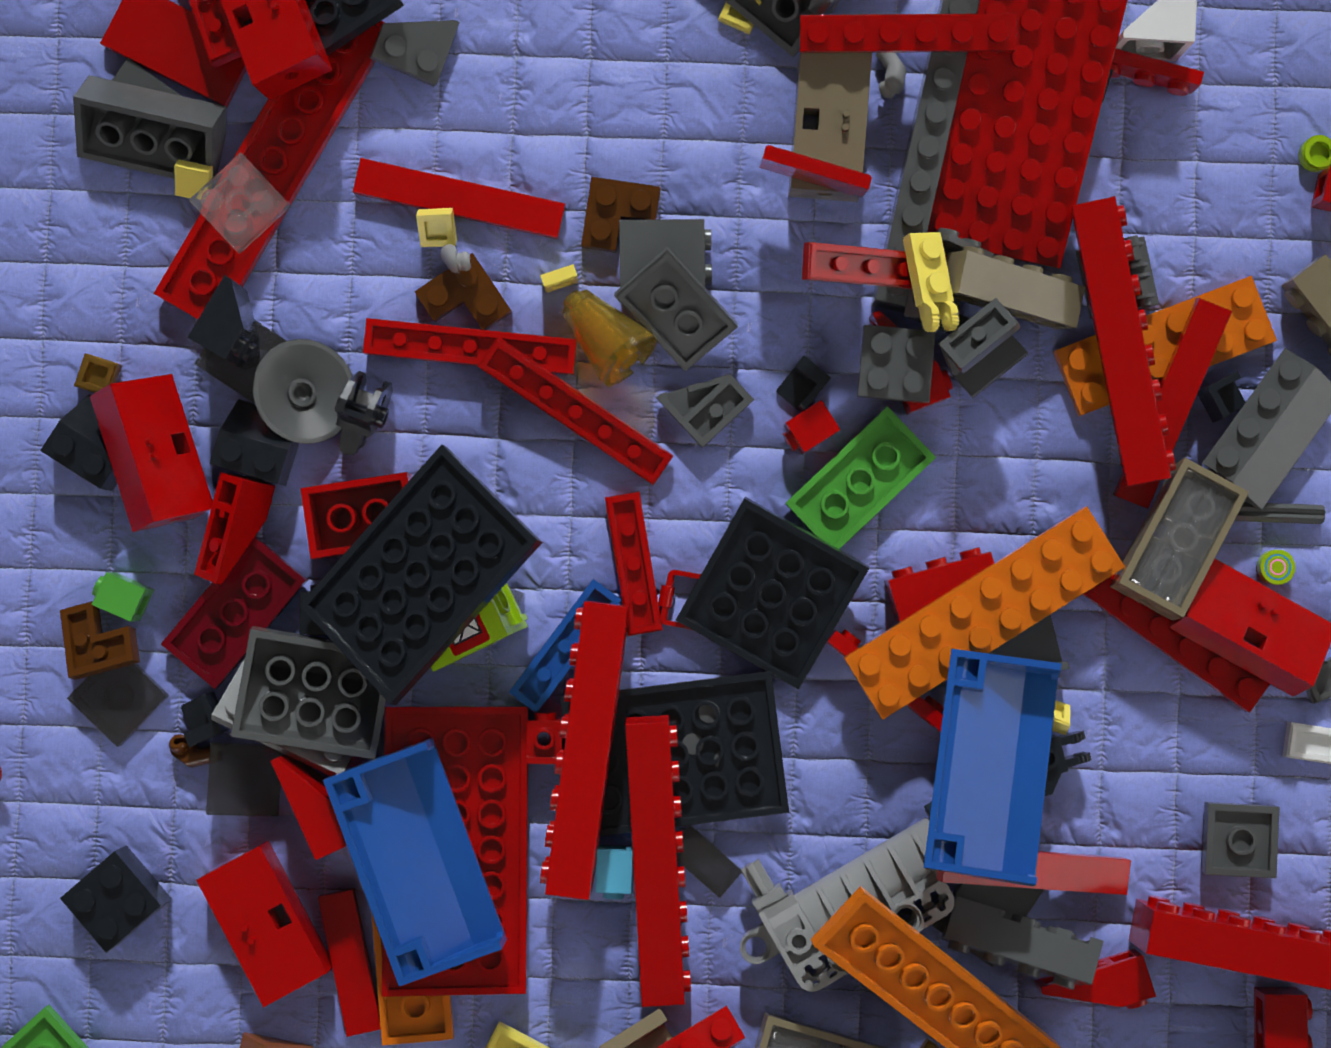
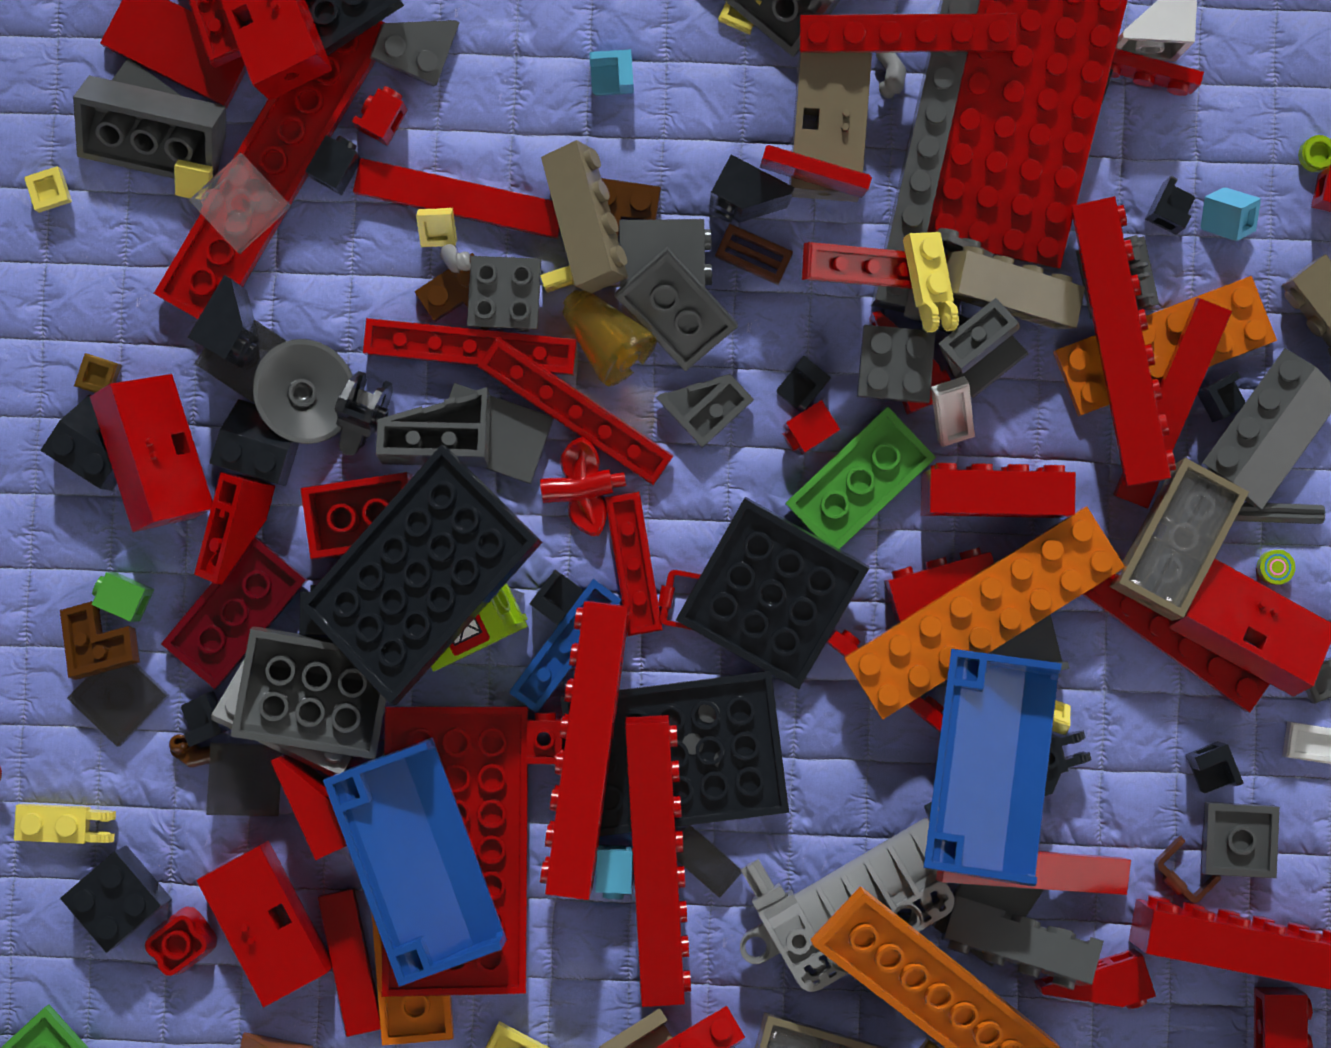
none -> light yellow hinge [14,804,116,844]
none -> light yellow plate [24,166,72,213]
none -> red piece [145,906,217,976]
none -> black brick [305,135,361,196]
none -> red brick [352,86,408,146]
none -> dark grey wedge [376,387,491,467]
none -> dark grey tile [449,383,554,484]
none -> dark grey hinge [467,256,541,332]
none -> black panel [529,570,583,625]
none -> red plant [540,437,626,536]
none -> dark tan brick [541,140,628,293]
none -> medium azure panel [589,49,634,96]
none -> black slope [709,154,795,223]
none -> copper tile [715,223,793,285]
none -> red brick [920,463,1076,518]
none -> white tile [931,376,975,447]
none -> black panel [1145,176,1195,235]
none -> copper piece [1154,836,1221,903]
none -> black panel [1185,741,1244,793]
none -> medium azure panel [1201,188,1261,241]

